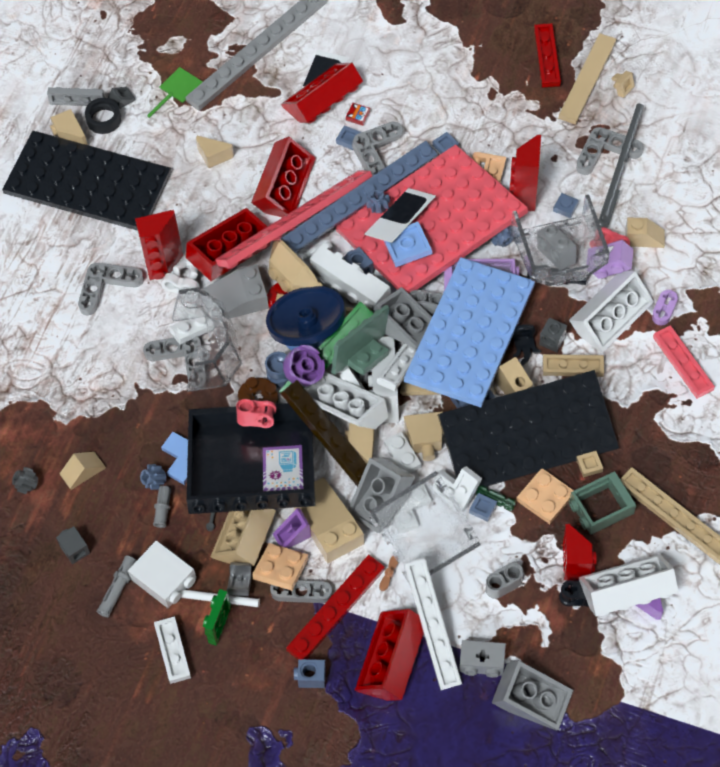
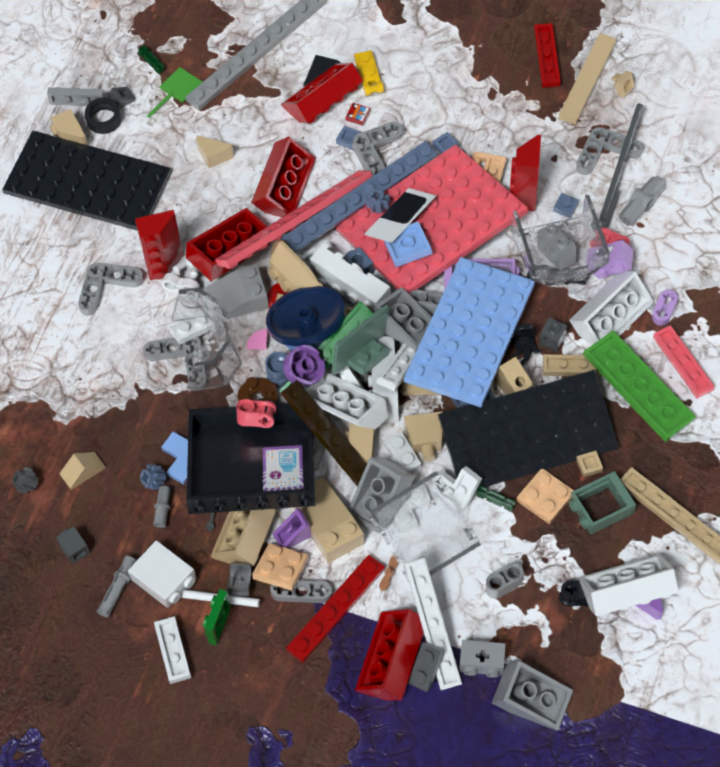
sand blue brick [294,659,326,688] -> none
sand blue plate [469,493,497,522] -> none
sand blue gear [490,226,514,247] -> none
red slope [563,524,596,580] -> none
tan slope [625,217,665,248] -> none
none -> dark green axle [138,45,165,74]
none -> bright pink tile [247,329,268,350]
none -> yellow plate [354,50,384,96]
none -> dark grey plate [408,642,444,692]
none -> bright green plate [583,330,696,442]
none -> light grey piece [619,176,666,226]

